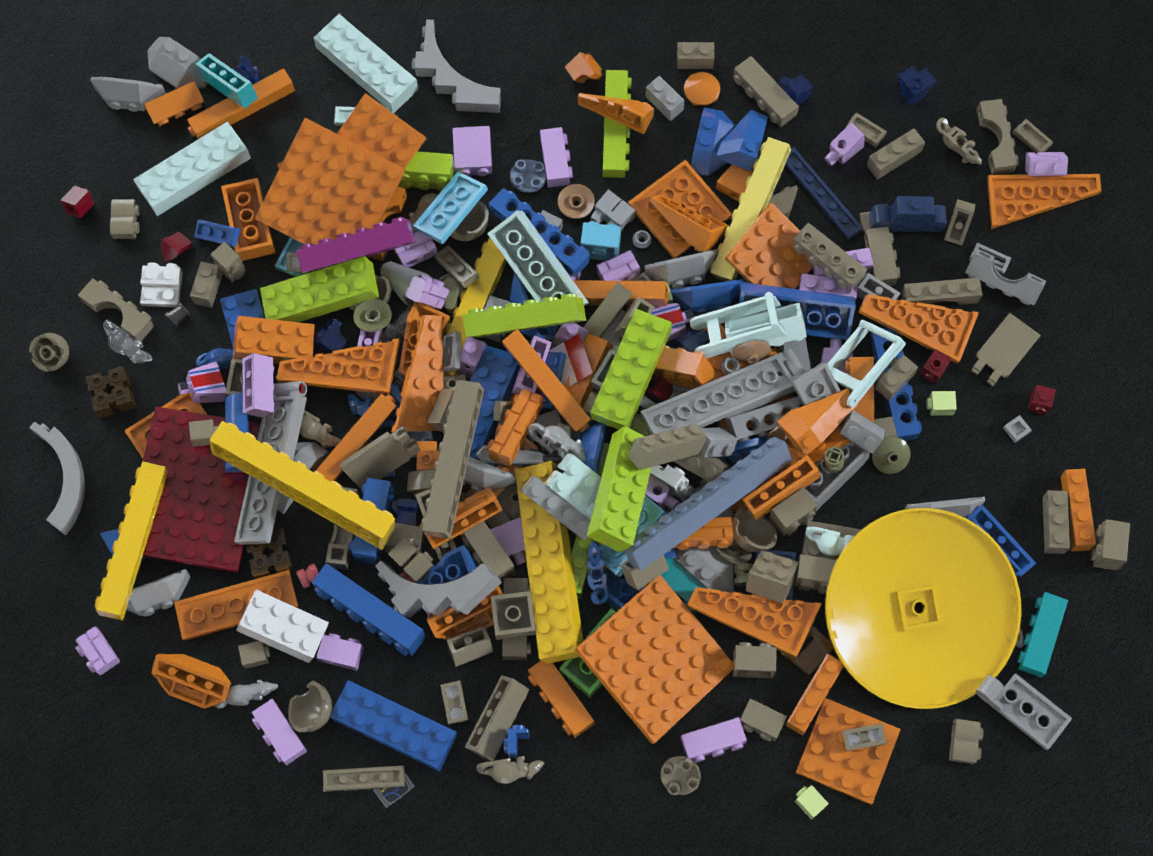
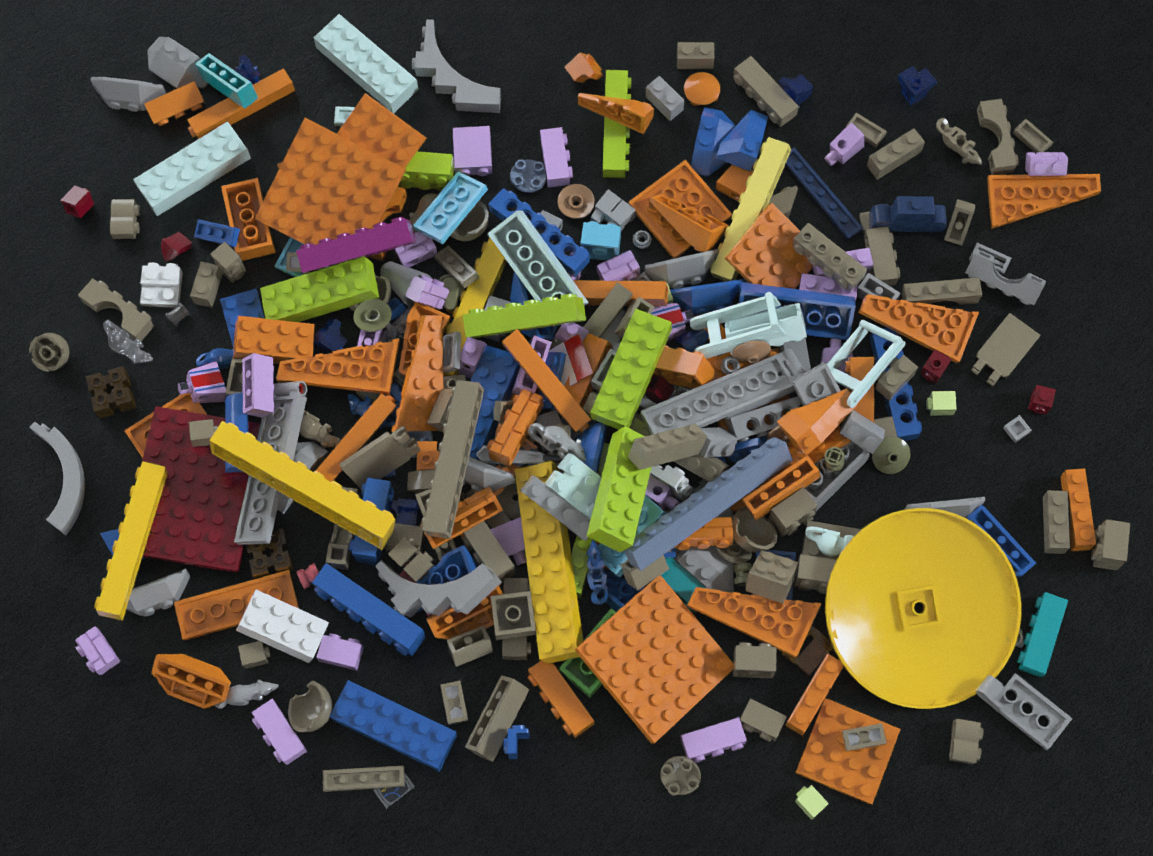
dark tan animal [477,756,544,784] -> none
none -> blue plate [388,297,406,320]

